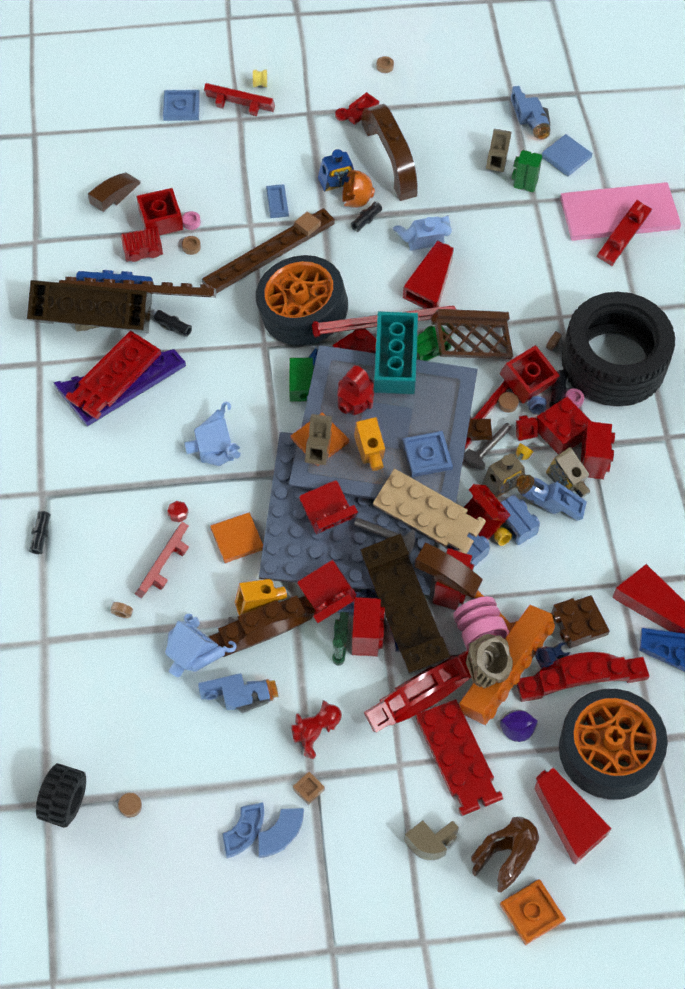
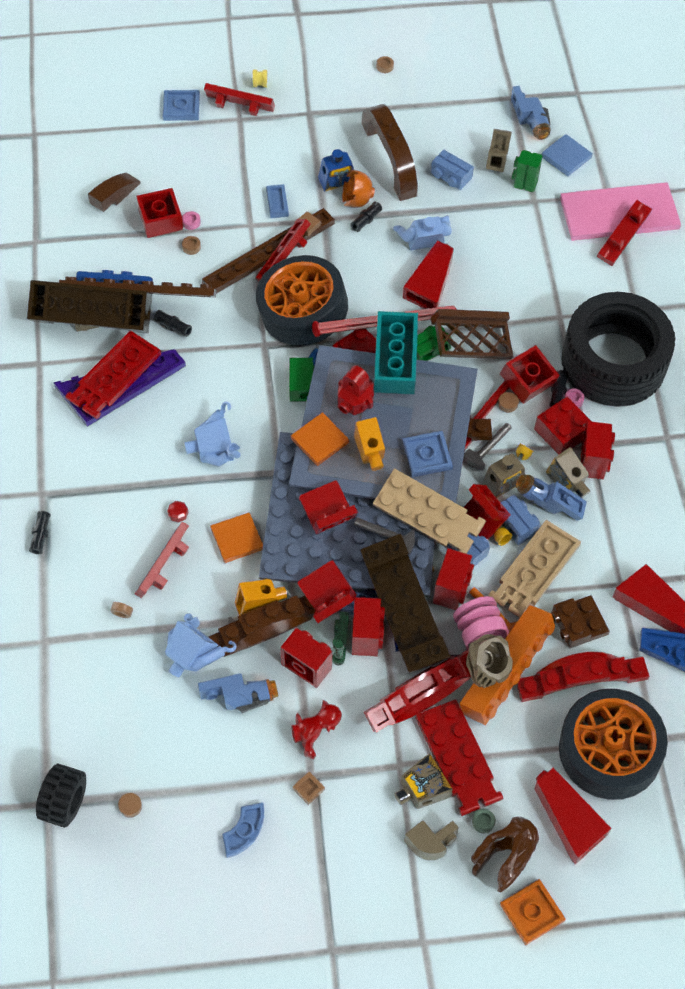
red brick [121,227,163,262] -> none
medium blue tile [258,808,304,858] -> none
dark tan brick [305,414,332,465] -> none
red hinge [335,92,379,125] -> none
reddish brown slope [415,542,483,598] -> none
dark purple hat [500,709,538,742] -> none
red tile [516,415,538,441] -> none
medium blue plate [527,396,547,414] -> none
dark blue piece [535,642,570,668] -> none
medium nougat tile [546,331,562,351] -> none
none -> red hinge [255,219,311,282]
none -> red brick [280,628,332,688]
none -> torso [394,753,453,809]
none -> medium blue brick [431,149,474,190]
none -> sand green tile [472,809,496,834]
none -> tan hinge [488,520,581,618]

